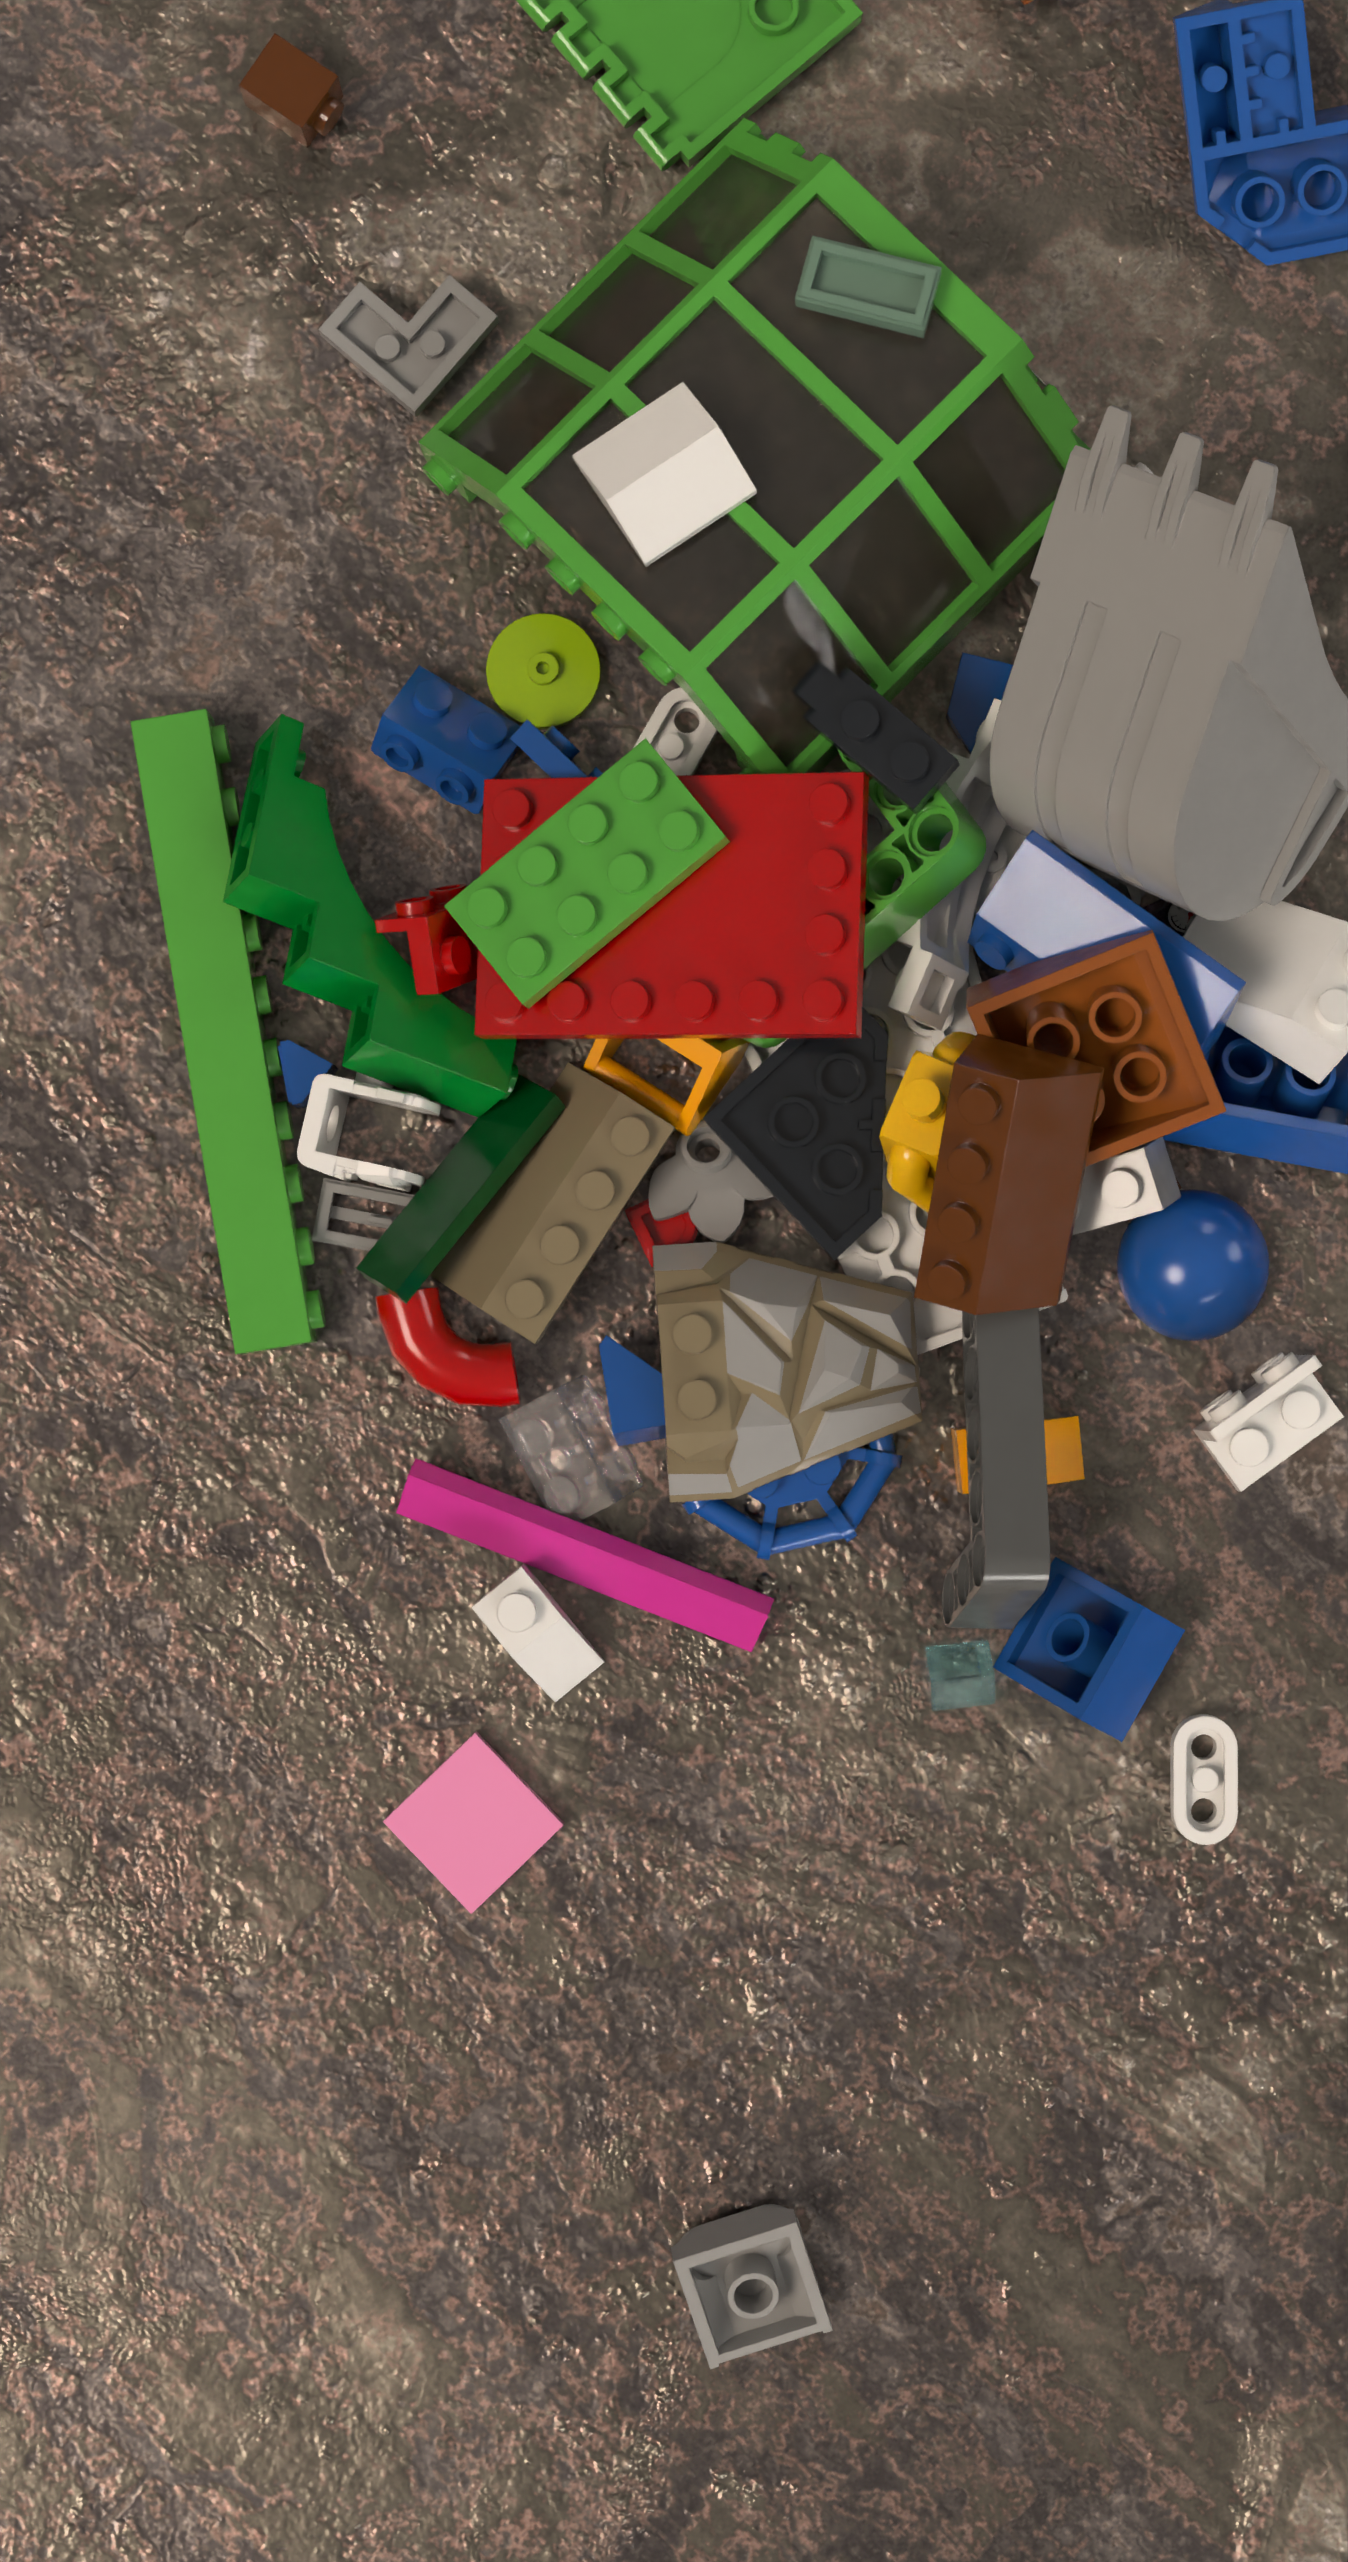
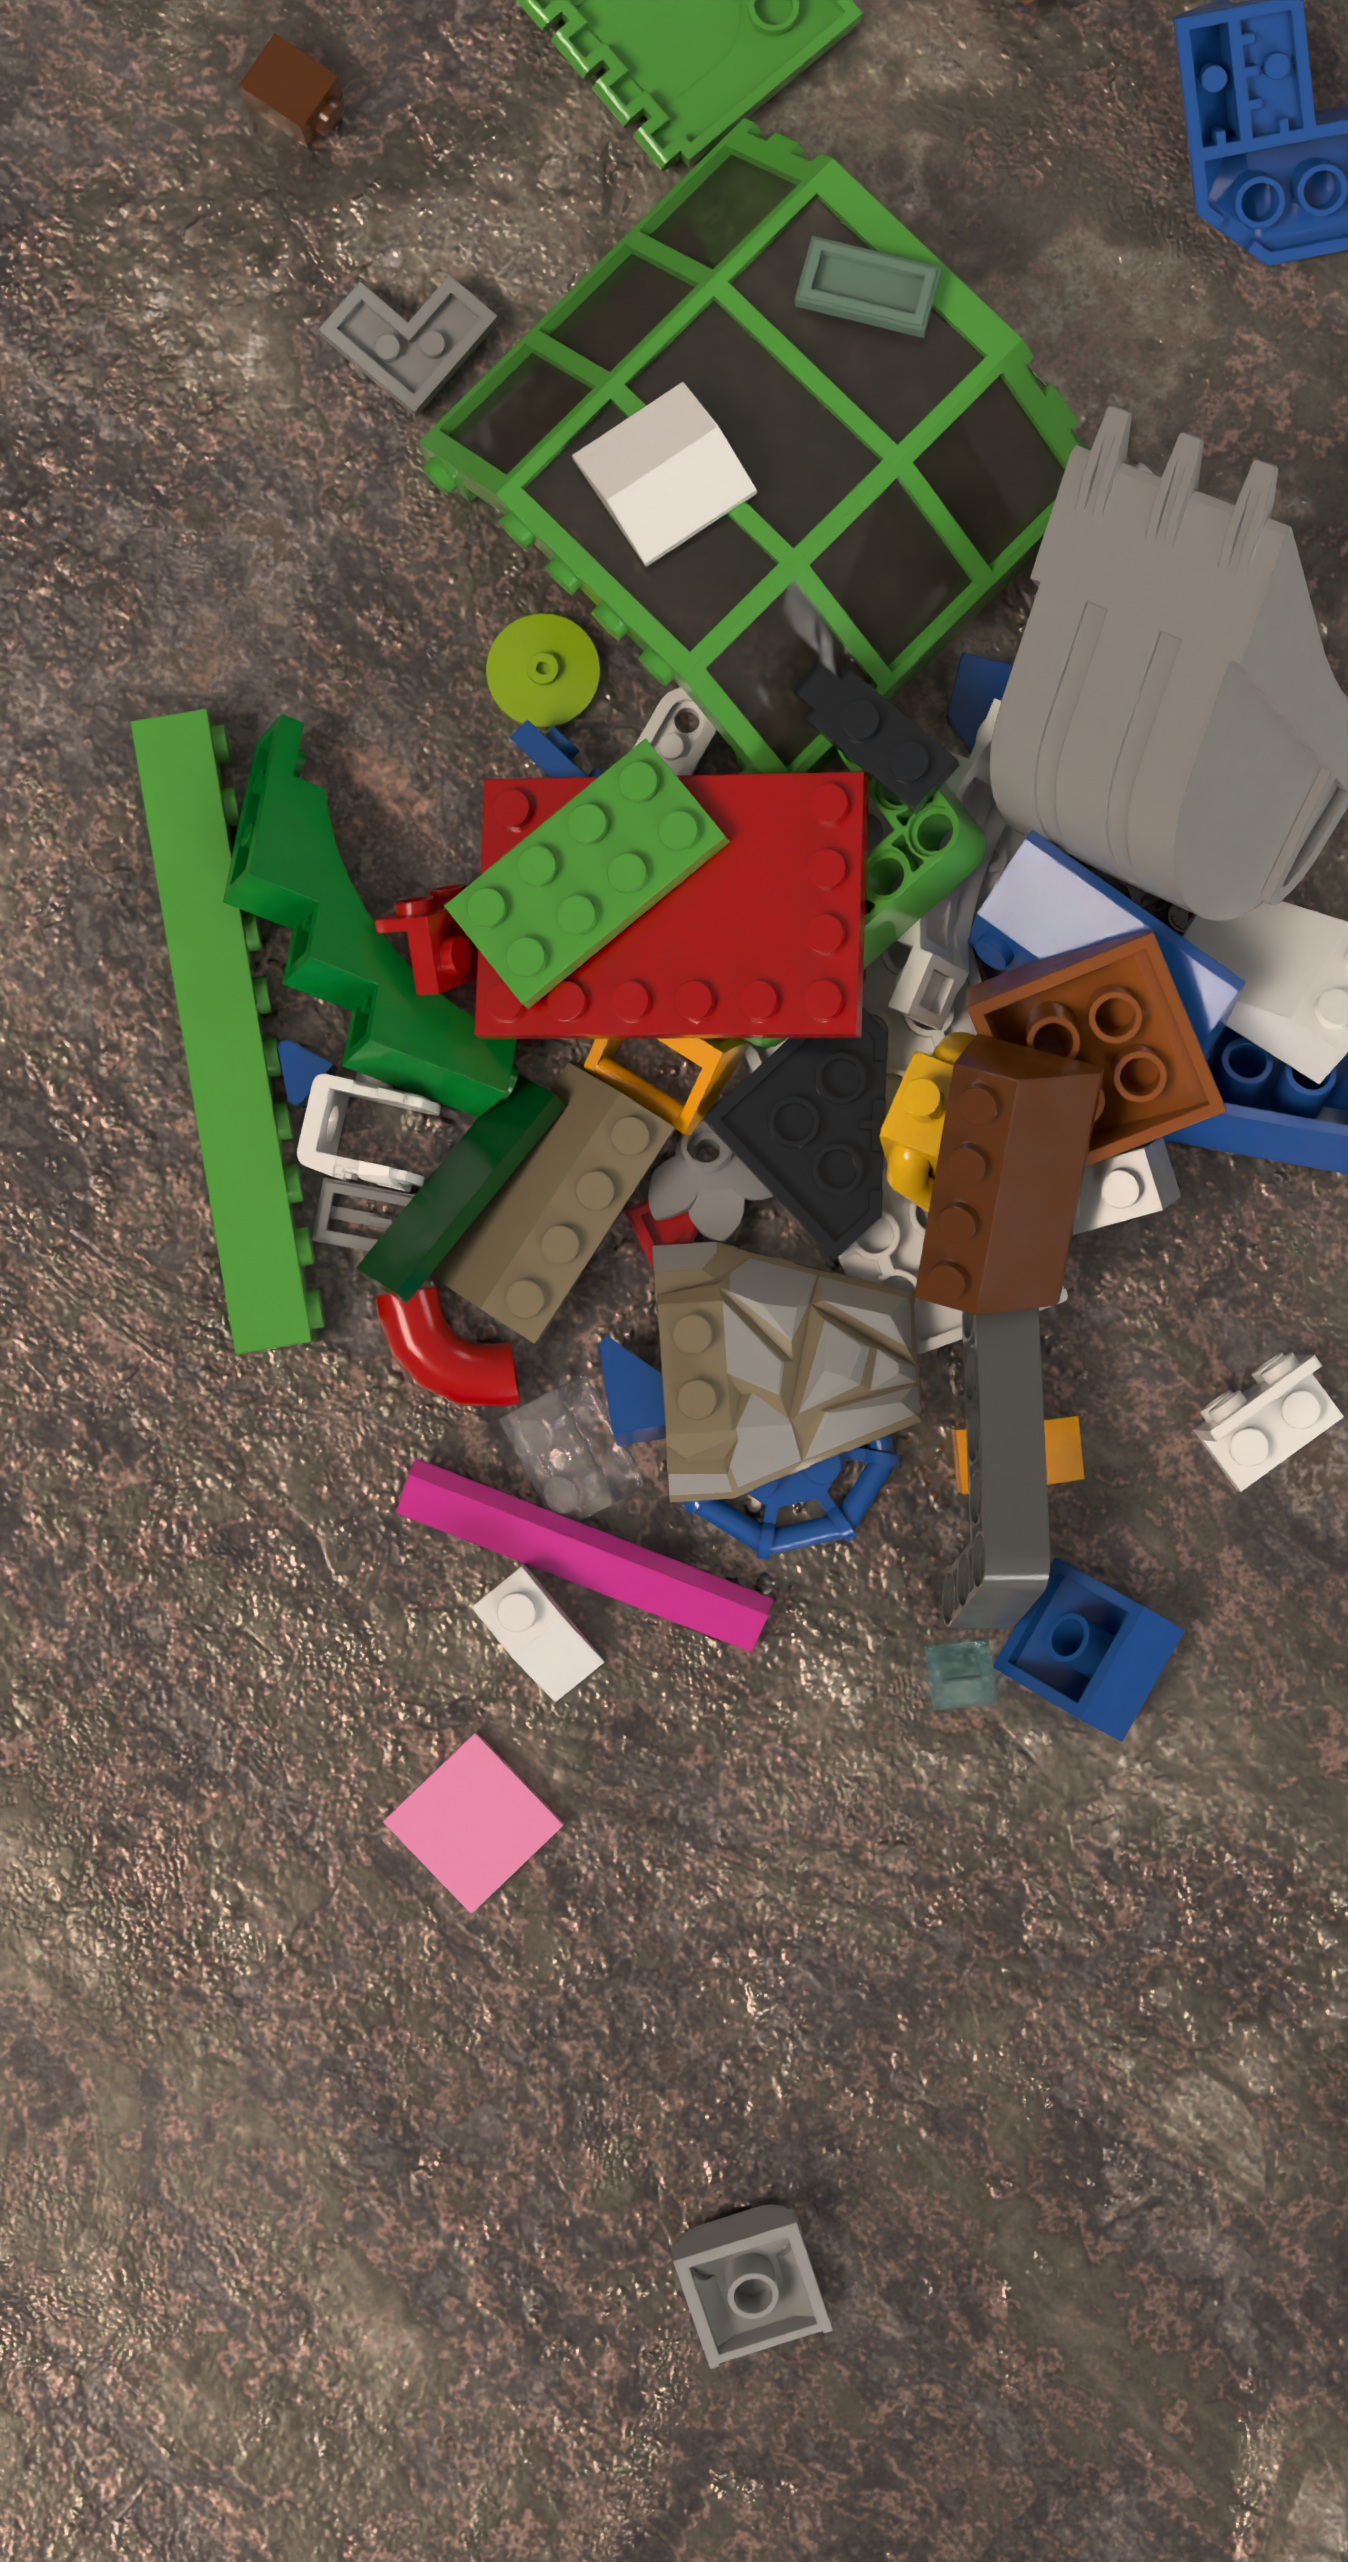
blue bracket [371,665,520,814] -> none
blue piece [1117,1189,1269,1341] -> none
white plate [1170,1714,1238,1845] -> none

